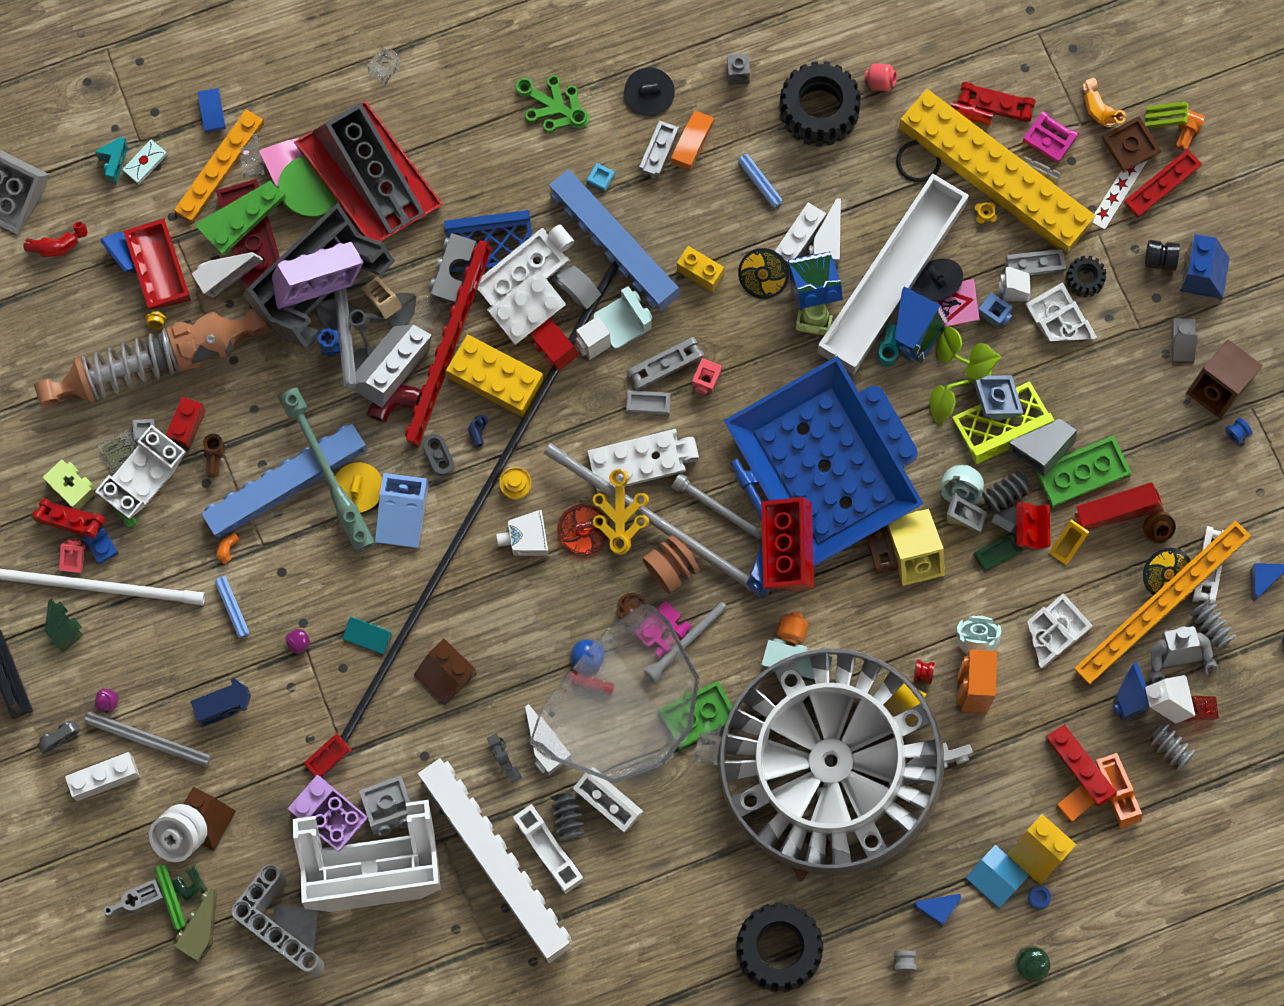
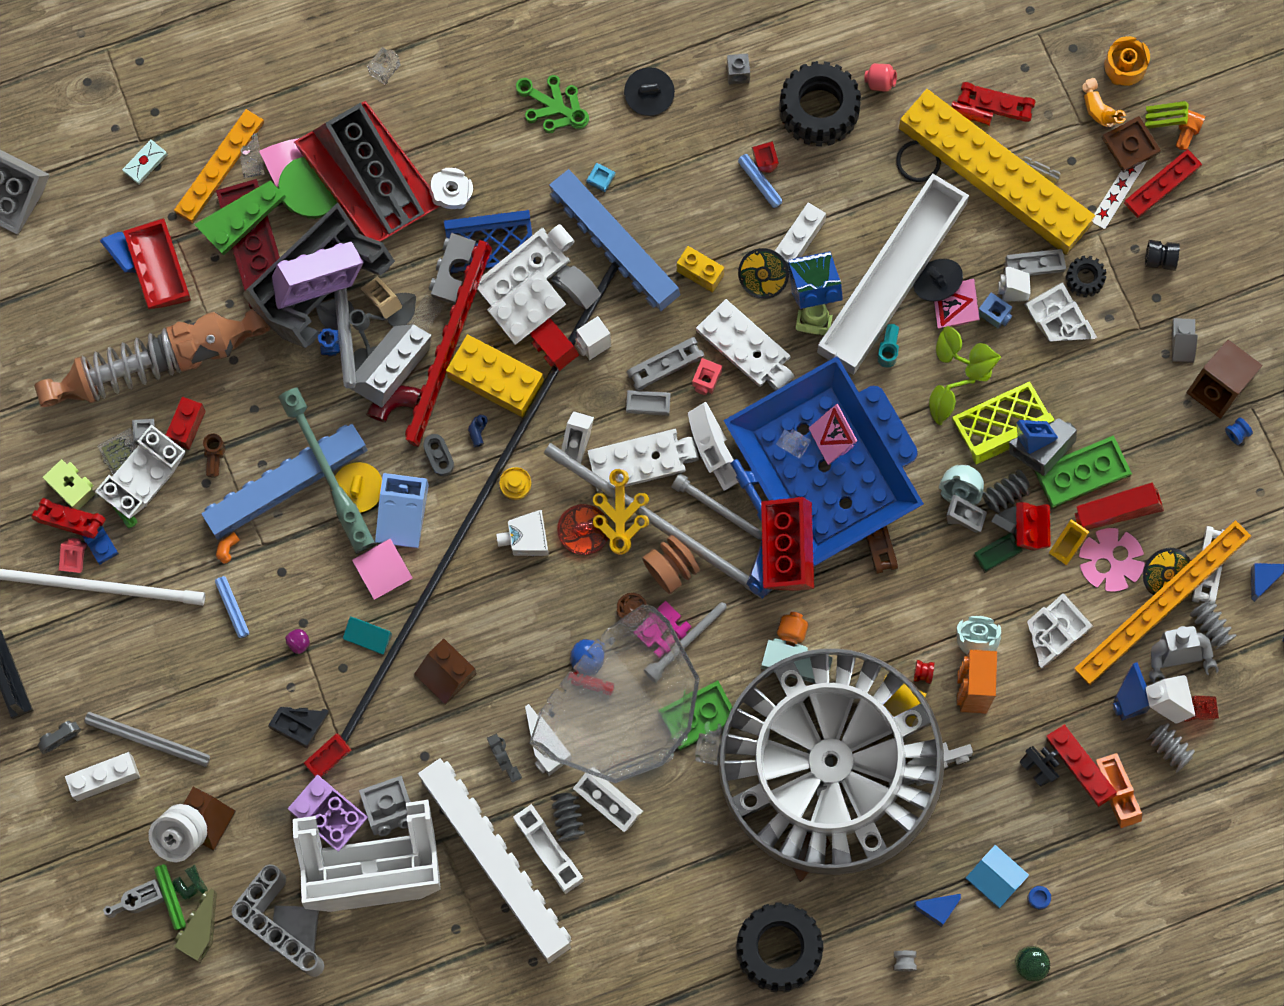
red arm [23,221,88,257] -> none
clear green slope [45,598,83,652] -> none
magenta piece [94,689,119,713] -> none
teal slope [95,137,129,184] -> none
yellow plate [145,311,167,330] -> none
dark blue piece [190,678,251,728] -> none
white slope [192,252,263,298] -> none
blue slope [198,88,226,133] -> none
light aqua bracket [594,286,653,349] -> none
hinge [639,120,679,179] -> none
orange slope [671,111,714,171] -> none
white slope [809,198,841,266] -> none
light yellow slope [887,509,945,586] -> none
blue slope [895,286,948,363] -> none
sand blue slope [973,375,1023,421] -> none
yellow plate [975,202,997,224] -> none
yellow slope [1007,814,1077,886] -> none
dark pink plate [1023,111,1079,163] -> none
orange tile [1057,785,1095,823] -> none
reddish brown plate [1143,511,1176,543] -> none
blue slope [1180,234,1230,299] -> none
none -> black wing [268,707,329,748]
none -> bright pink slope [352,539,412,600]
none -> white plate [430,168,473,209]
none -> white slope [561,411,594,464]
none -> white slope [688,402,739,491]
none -> white hinge [696,299,795,391]
none -> red plate [751,141,779,173]
none -> clear brick [776,429,811,459]
none -> bright pink piece [809,404,857,465]
none -> blue slope [1016,420,1058,454]
none -> black hips [1020,746,1060,787]
none -> bright pink piece [1079,528,1144,591]
none -> light orange brick [1104,36,1150,86]

